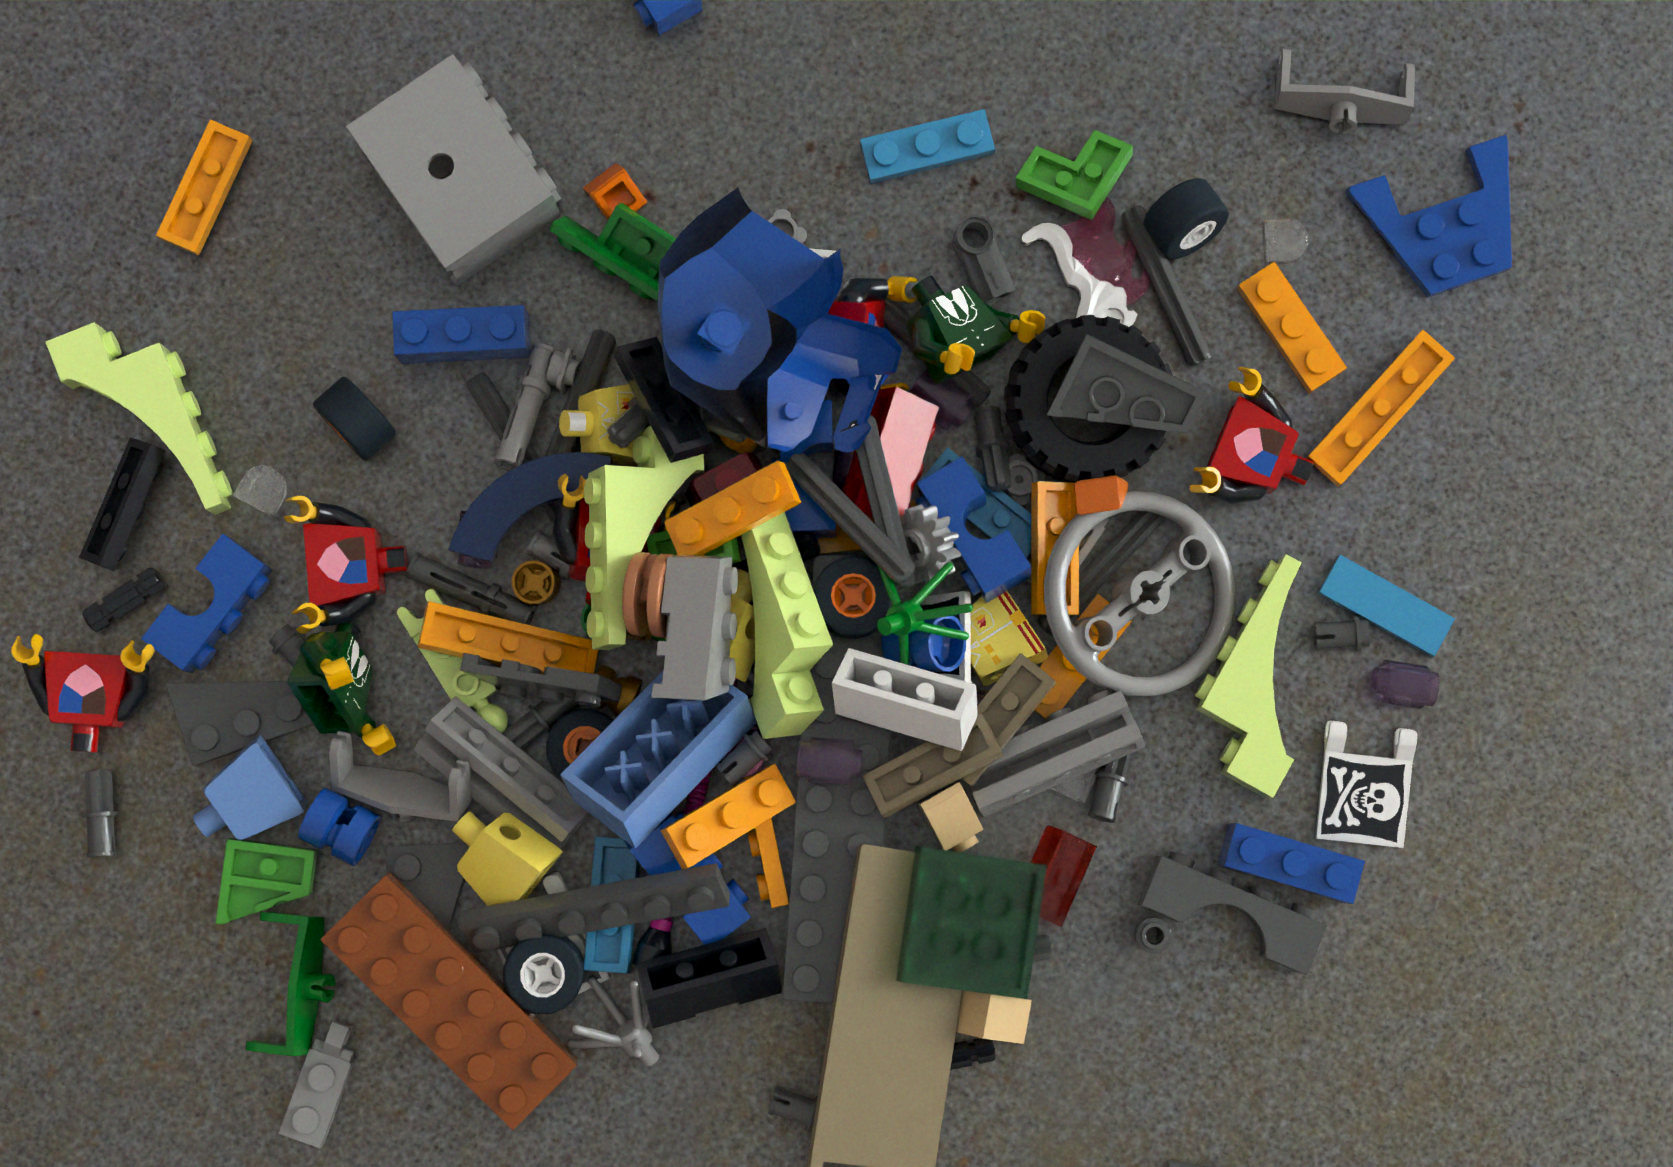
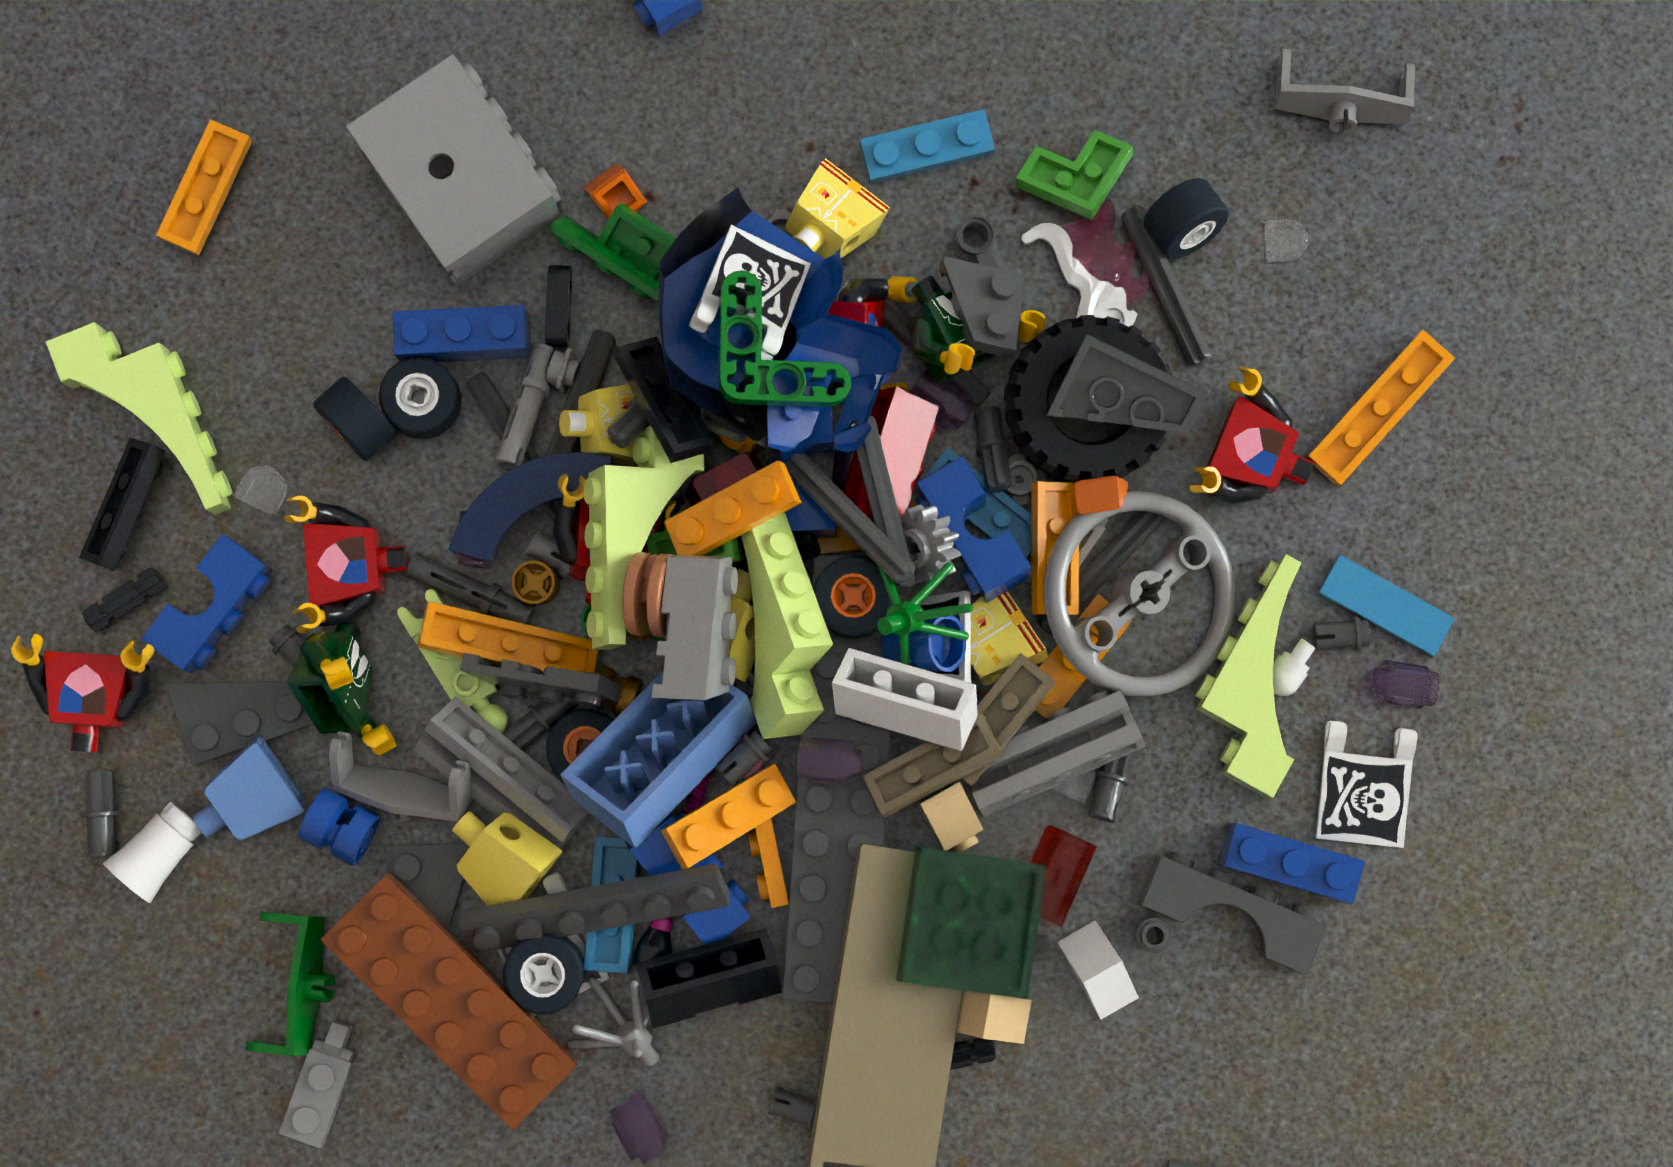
bright green wing [215,838,318,925] -> none
light orange plate [1236,262,1347,394] -> none
blue wing [1346,135,1512,298] -> none
none -> white plant [103,802,202,903]
none -> black wheel [379,356,462,439]
none -> black beam [545,265,573,347]
none -> clear purple brick [608,1093,670,1164]
none -> flag [689,225,811,360]
none -> green beam [718,270,852,407]
none -> light yellow torso [785,158,890,259]
none -> dark grey wing [939,256,1024,358]
none -> white slope [1057,920,1139,1020]
none -> white cylinder [1273,638,1316,696]

